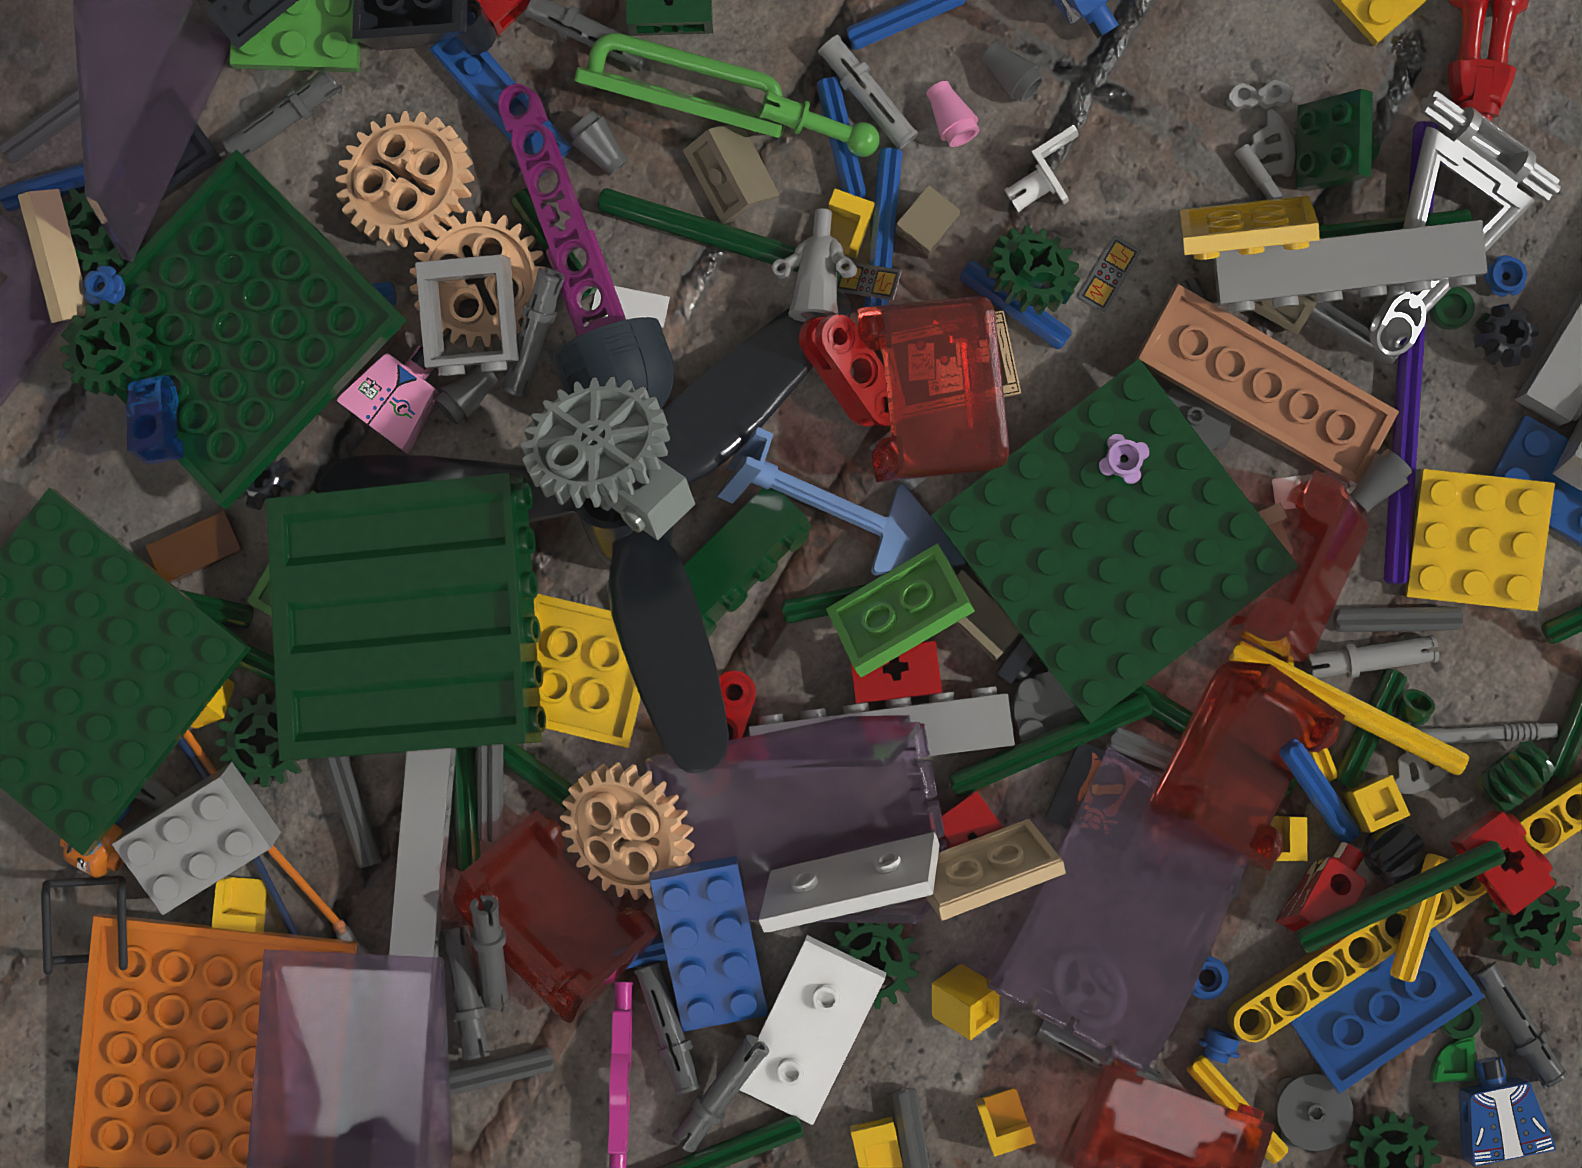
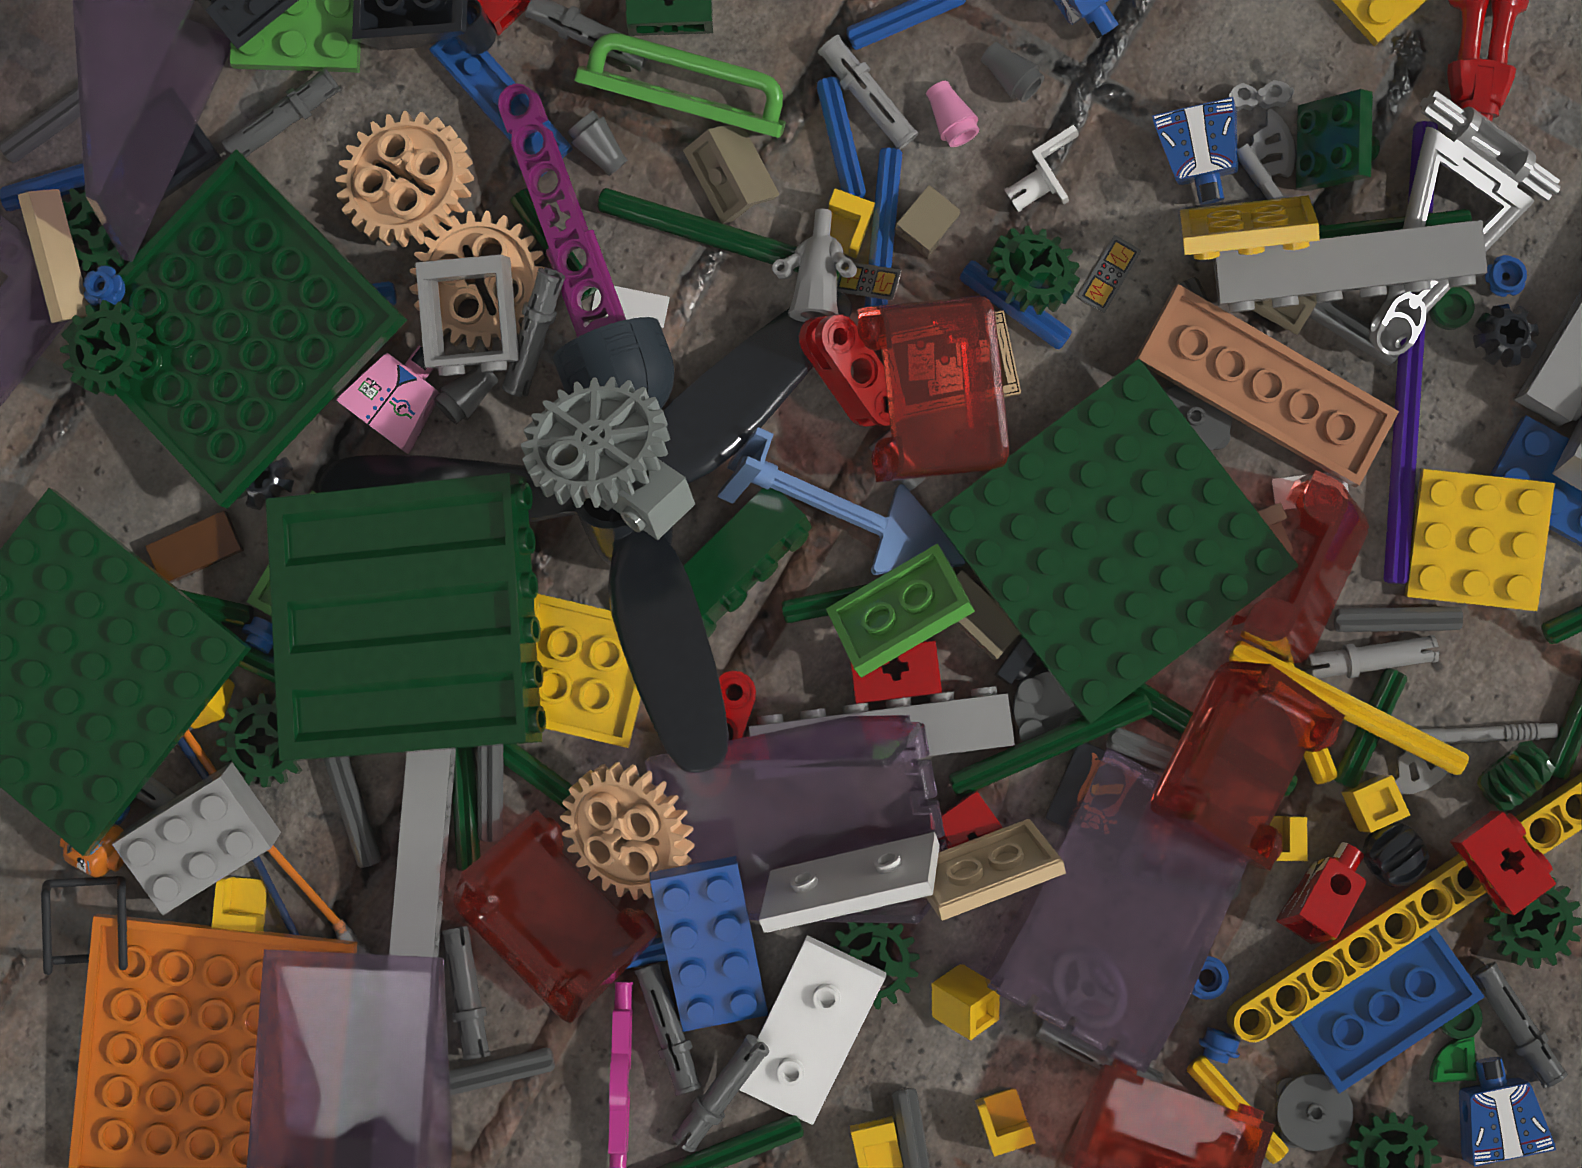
clear blue leg [126,375,184,465] -> none
dark grey pin [470,895,510,1010] -> none
bright green pin [758,90,880,157] -> none
lavender plate [1099,434,1149,484] -> none
blue axle [1279,739,1360,844] -> none
dark green axle [1296,841,1506,953] -> none
dark grey cone [1348,449,1412,514] -> none
yellow axle [1390,854,1449,982] -> none
dark green hinge [1396,689,1435,727] -> none
none -> blue plate [242,617,273,654]
none -> torso [1152,97,1238,205]

